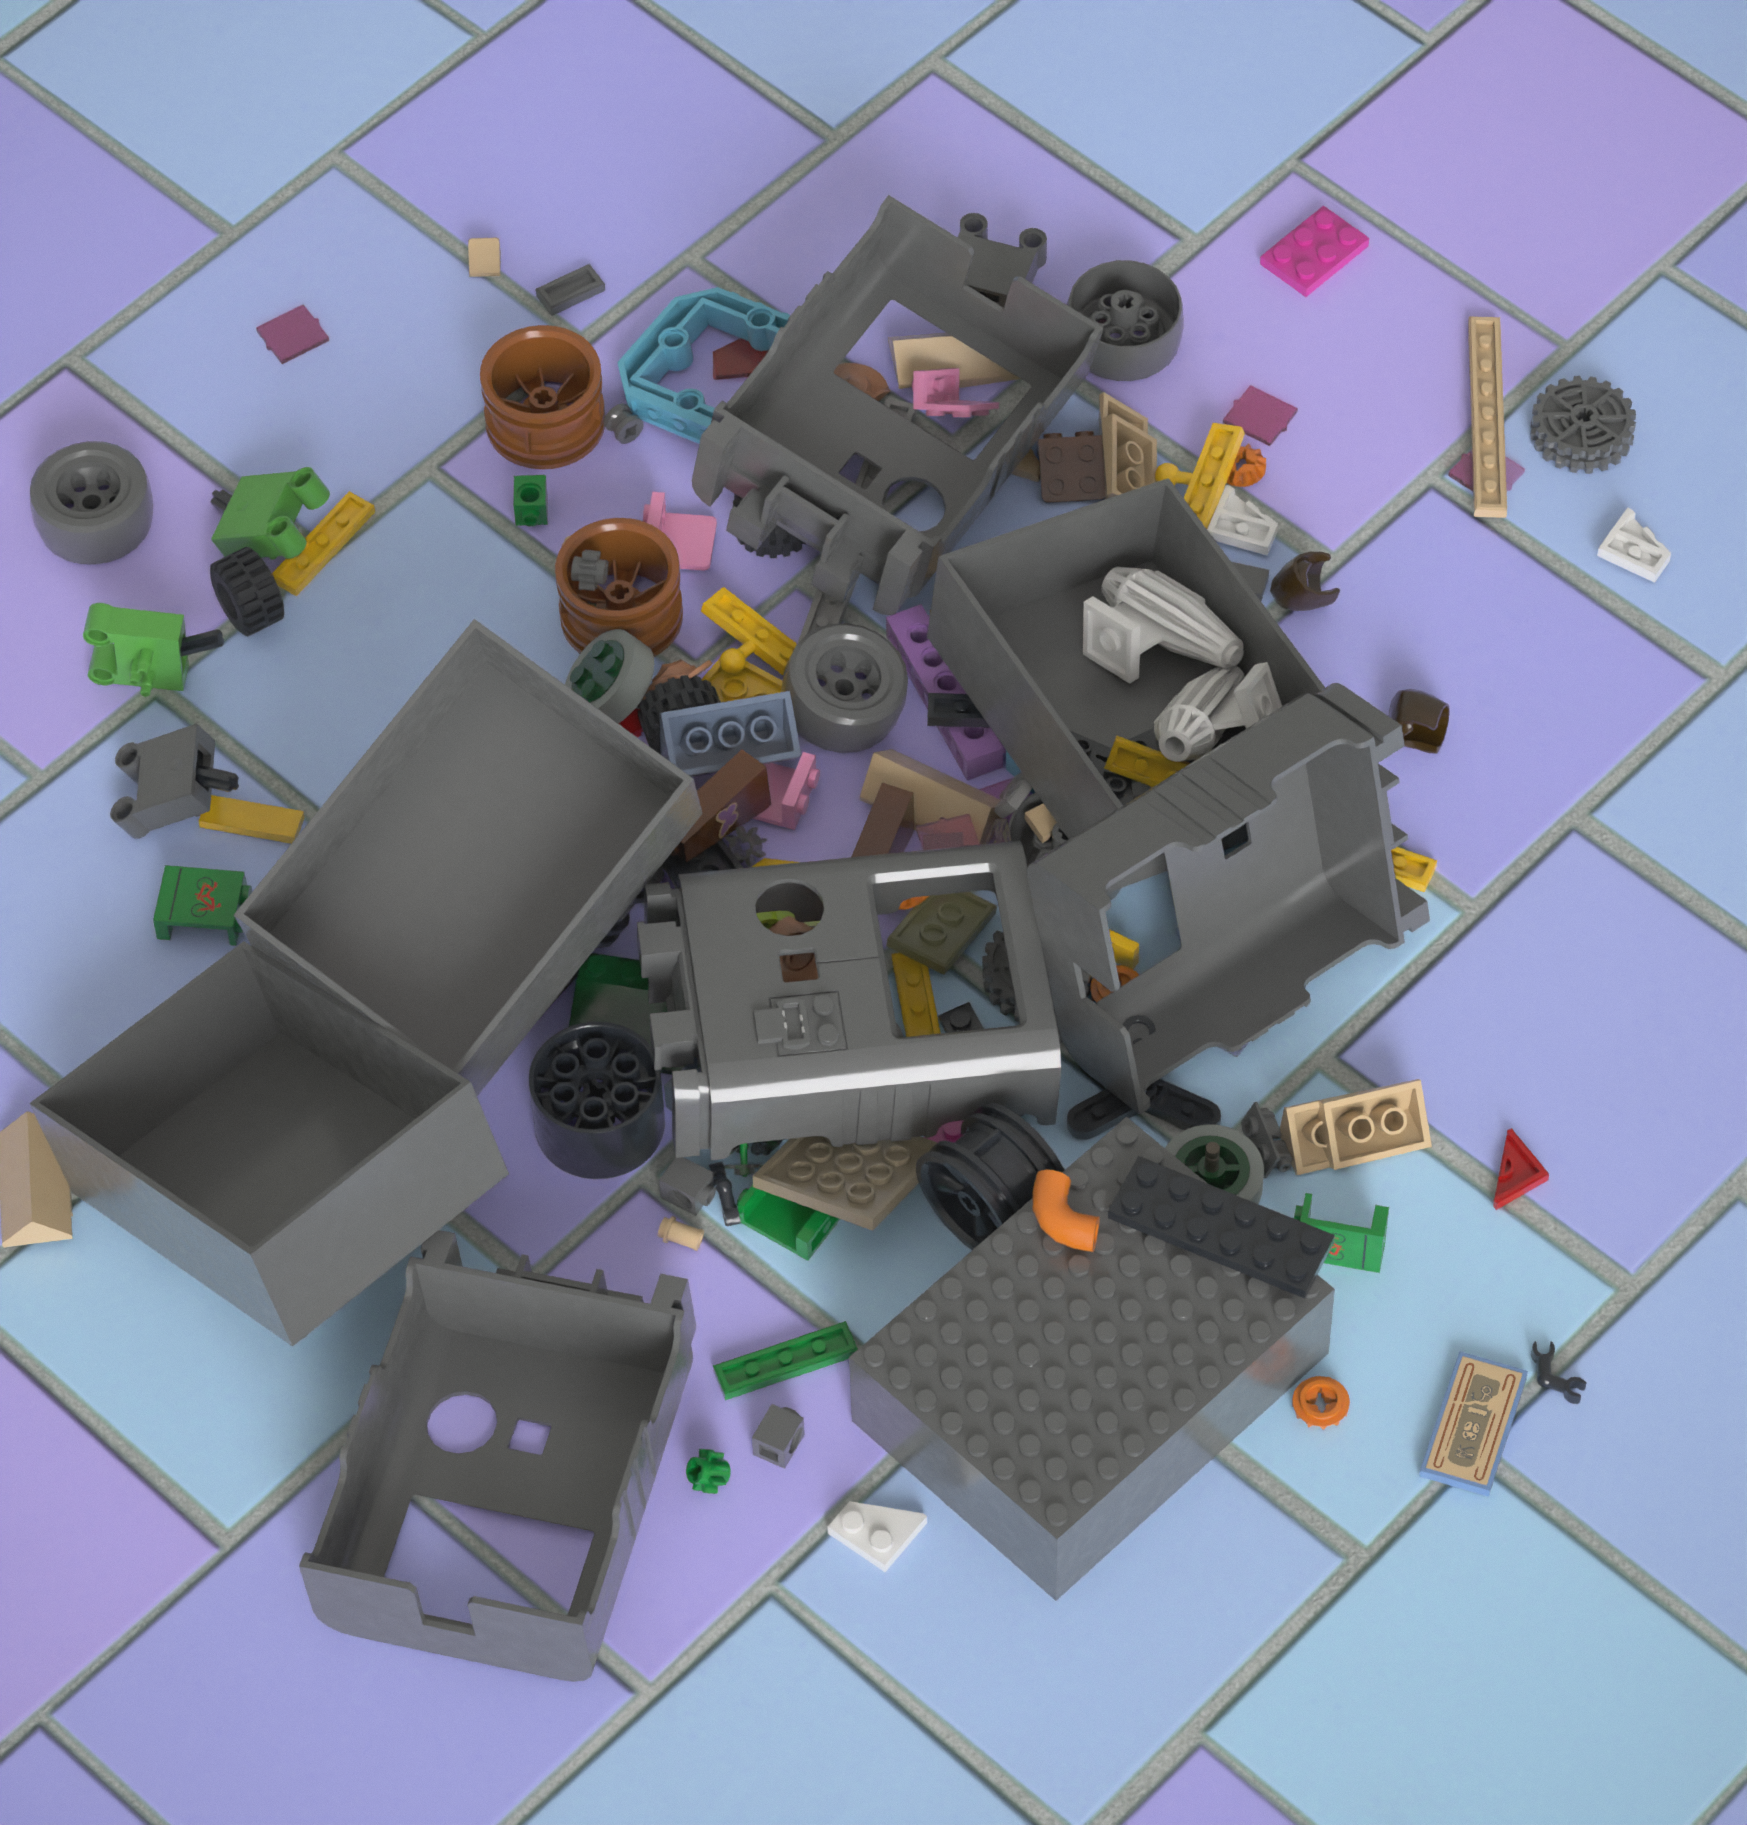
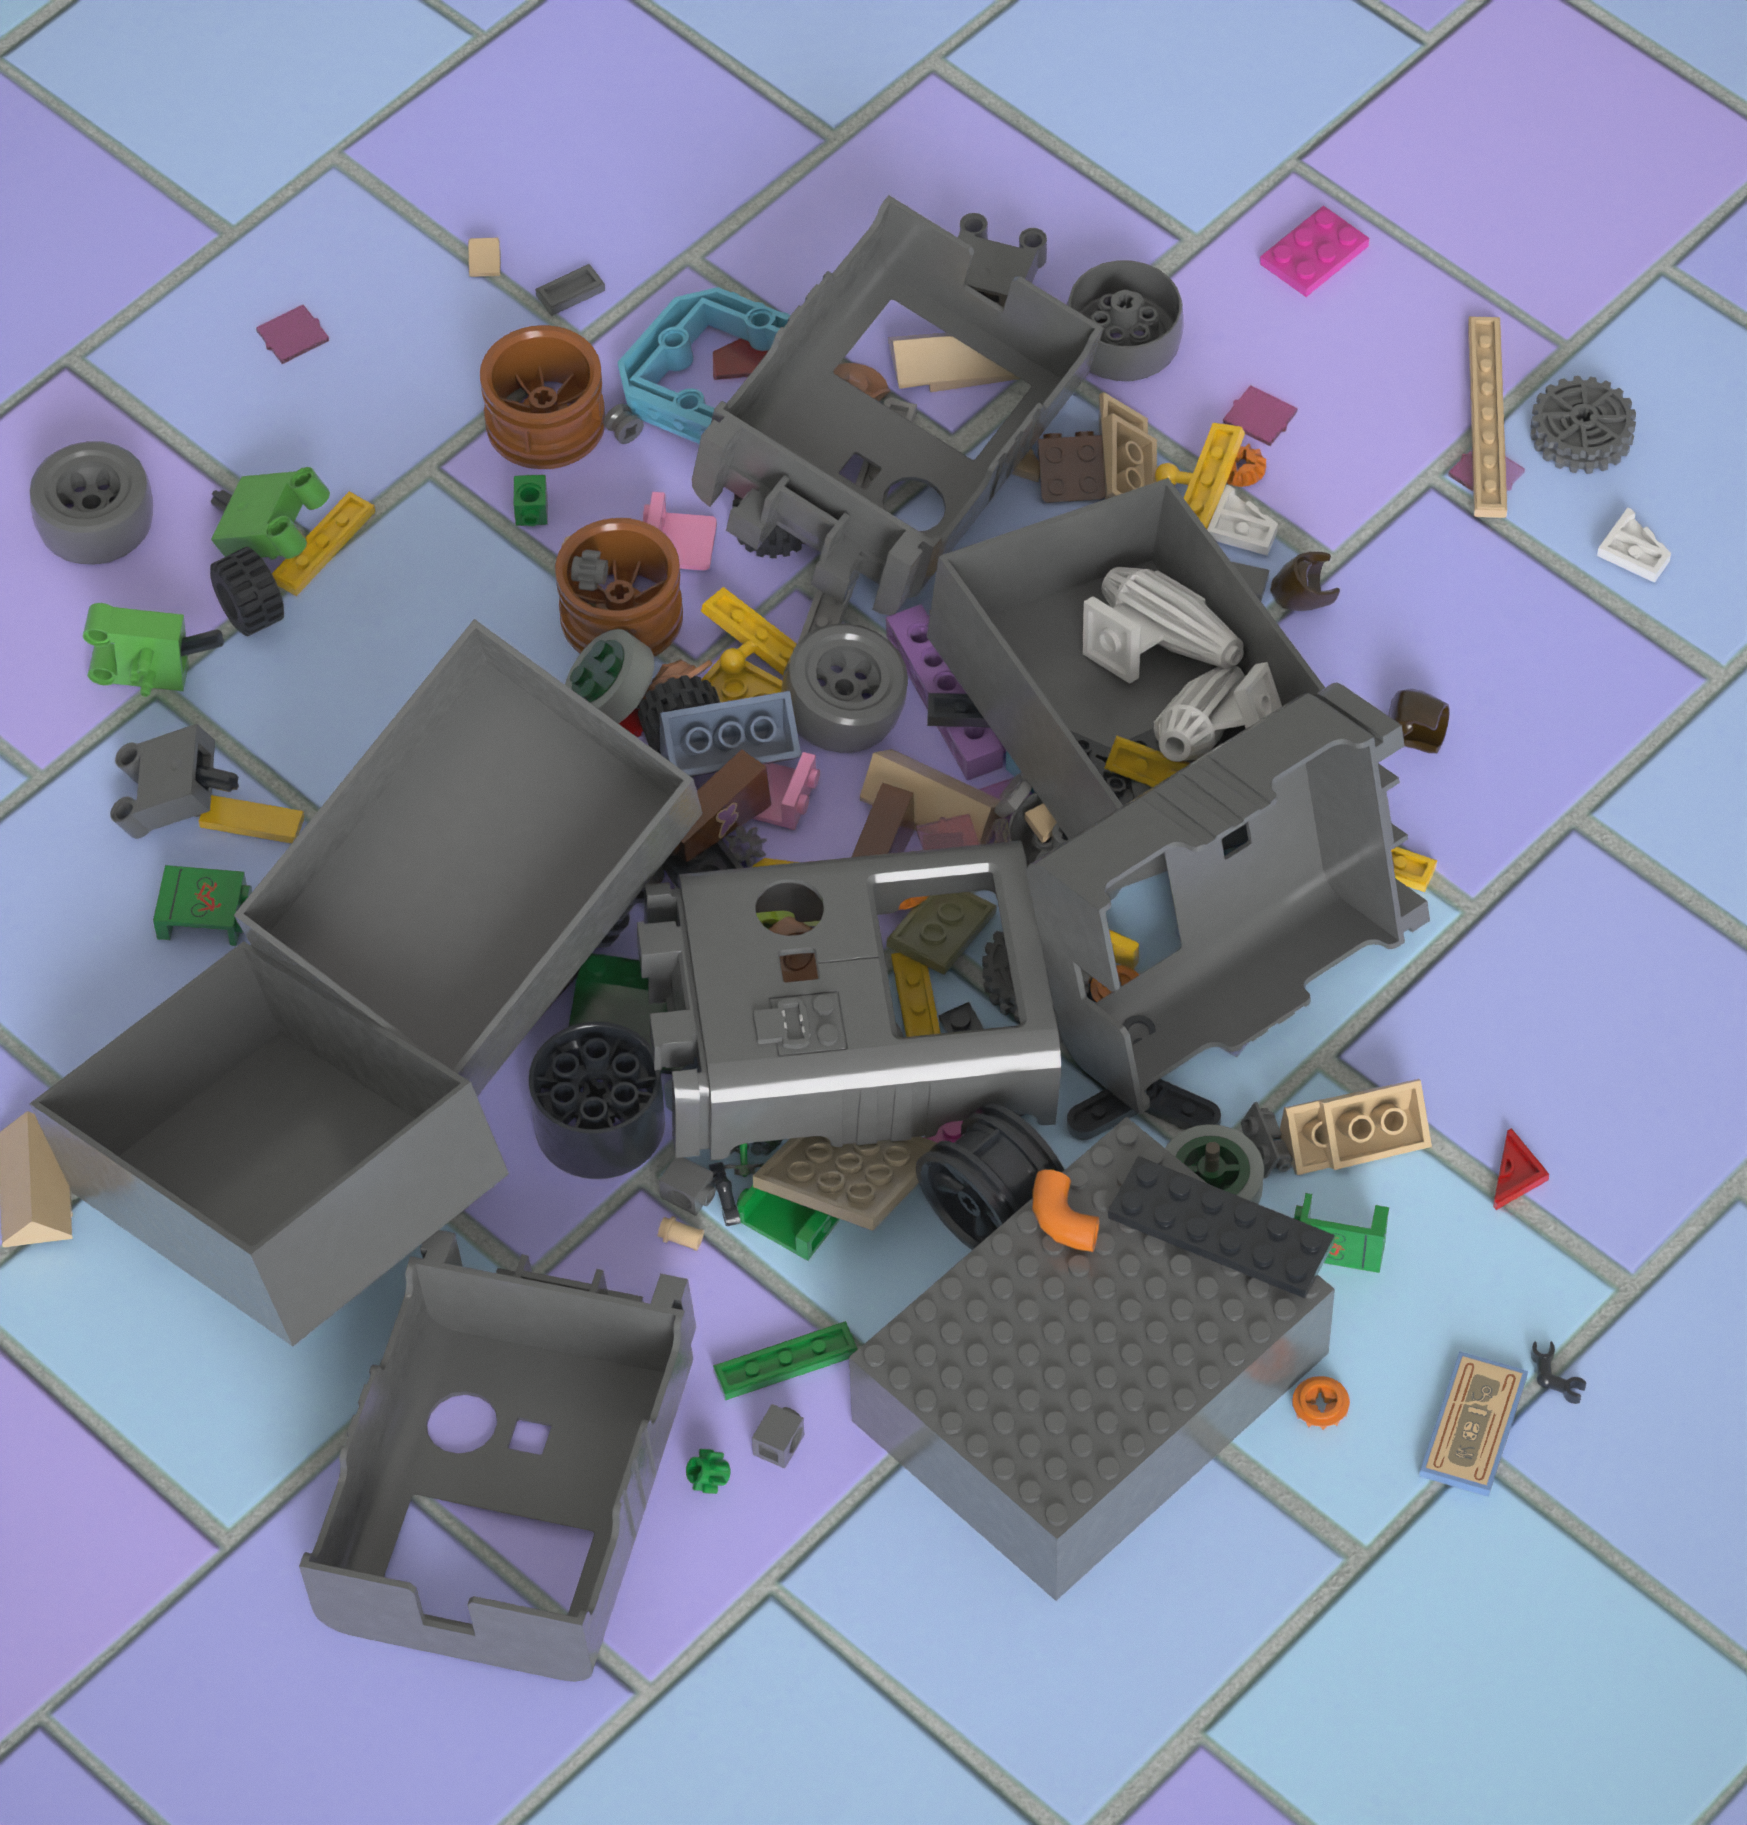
white wing [827,1501,927,1572] -> none
bright pink bracket [912,368,999,417] -> none

